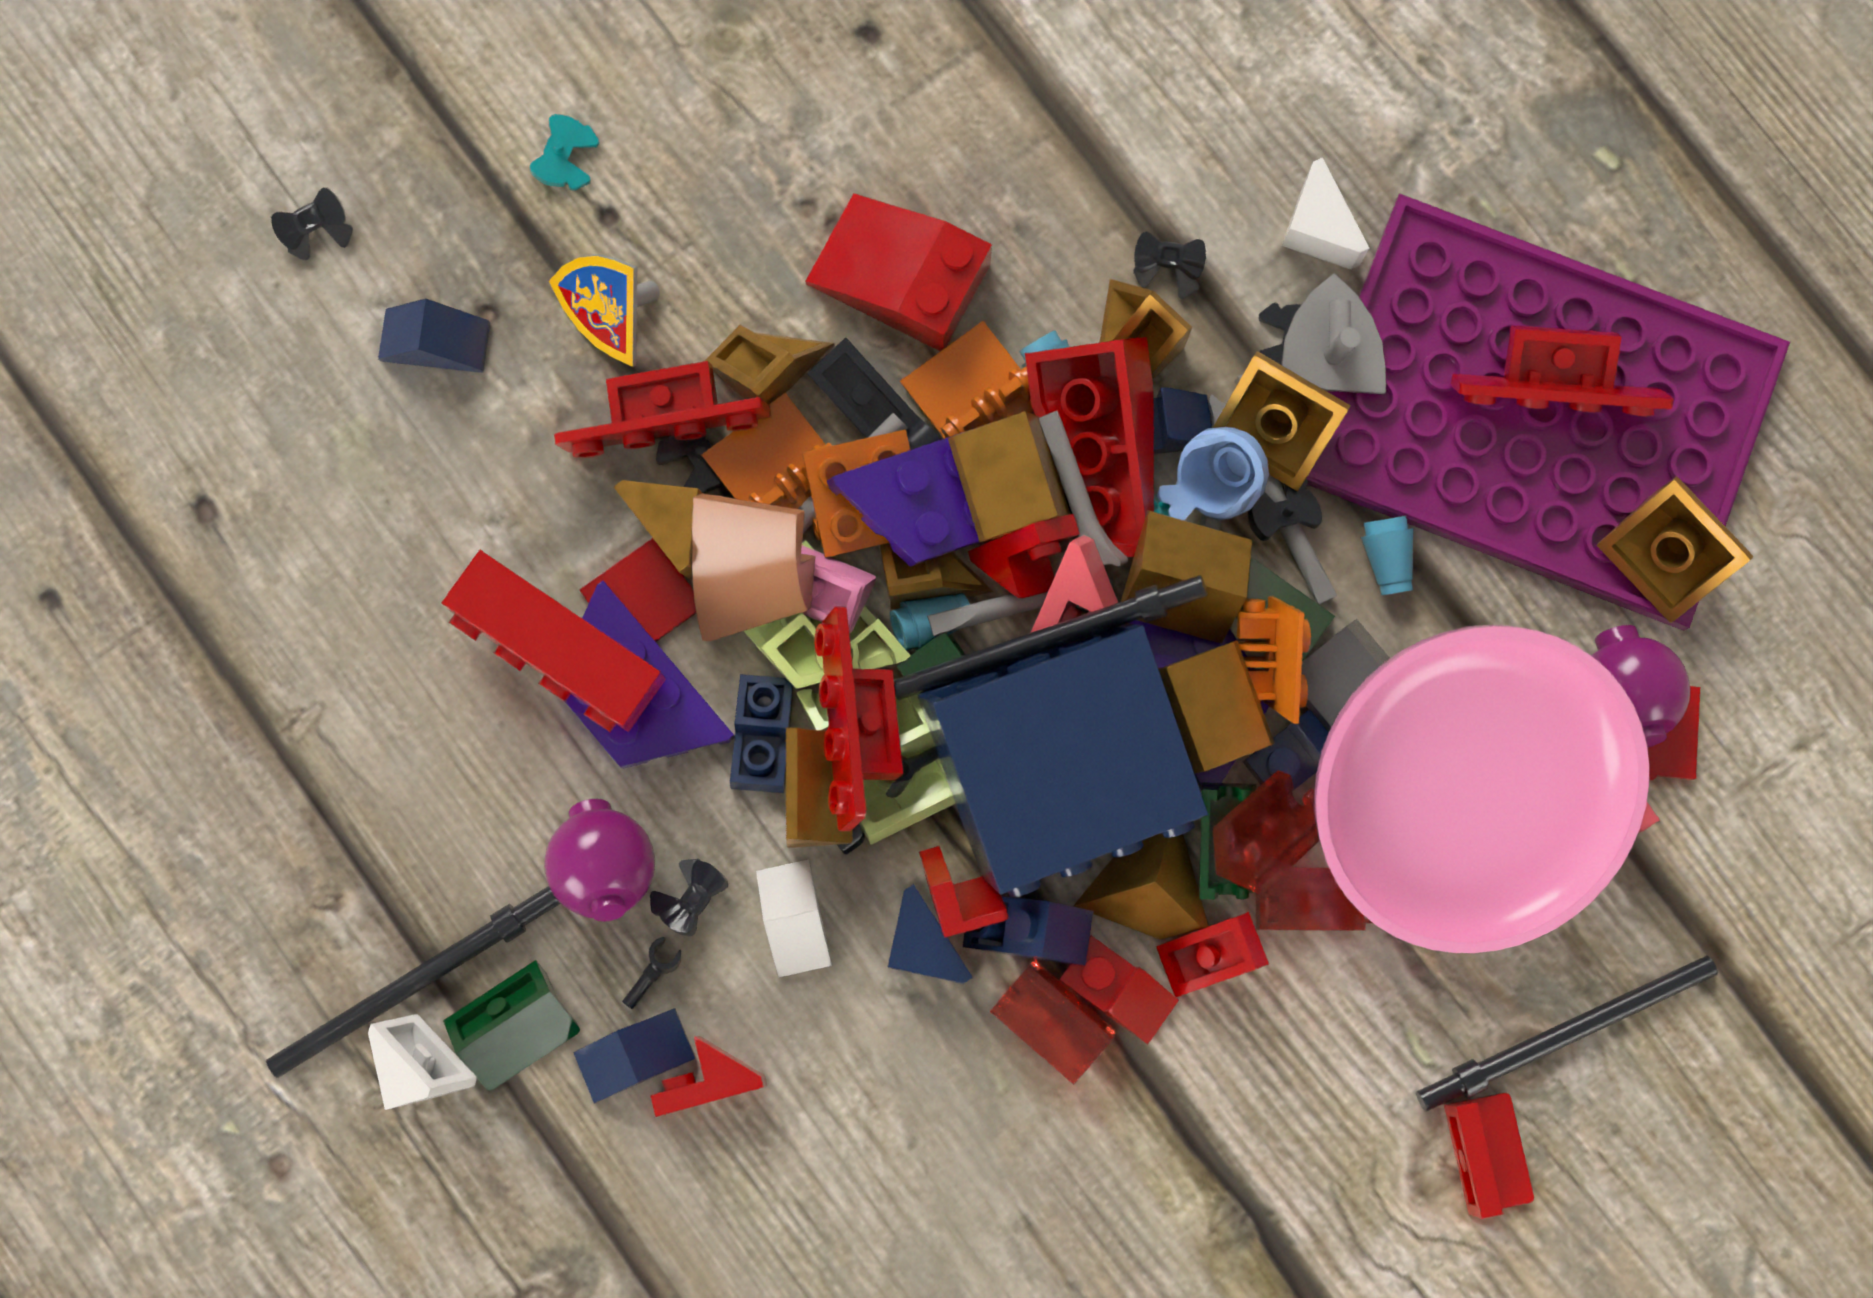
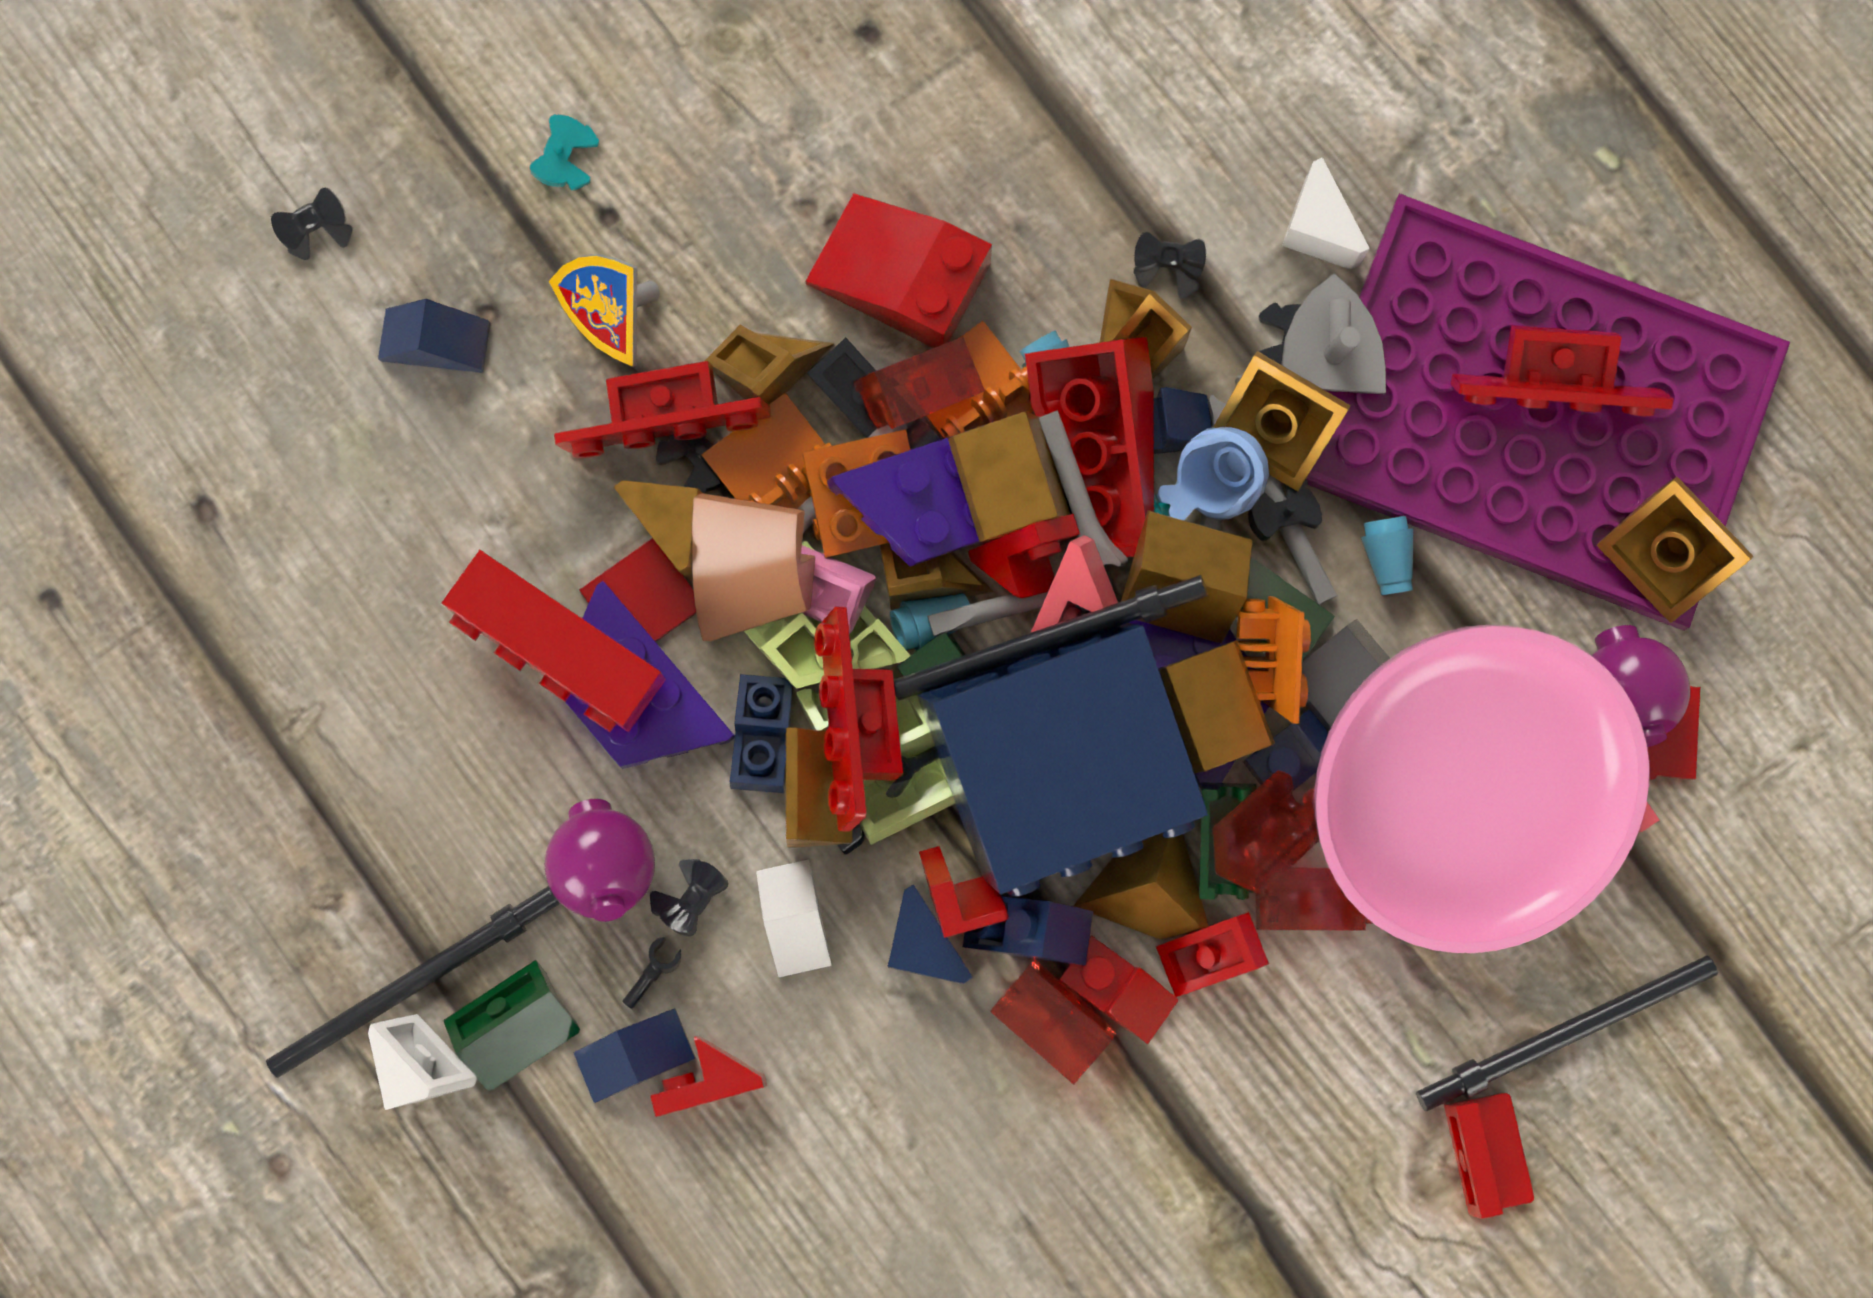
none -> clear red hinge [853,337,985,429]

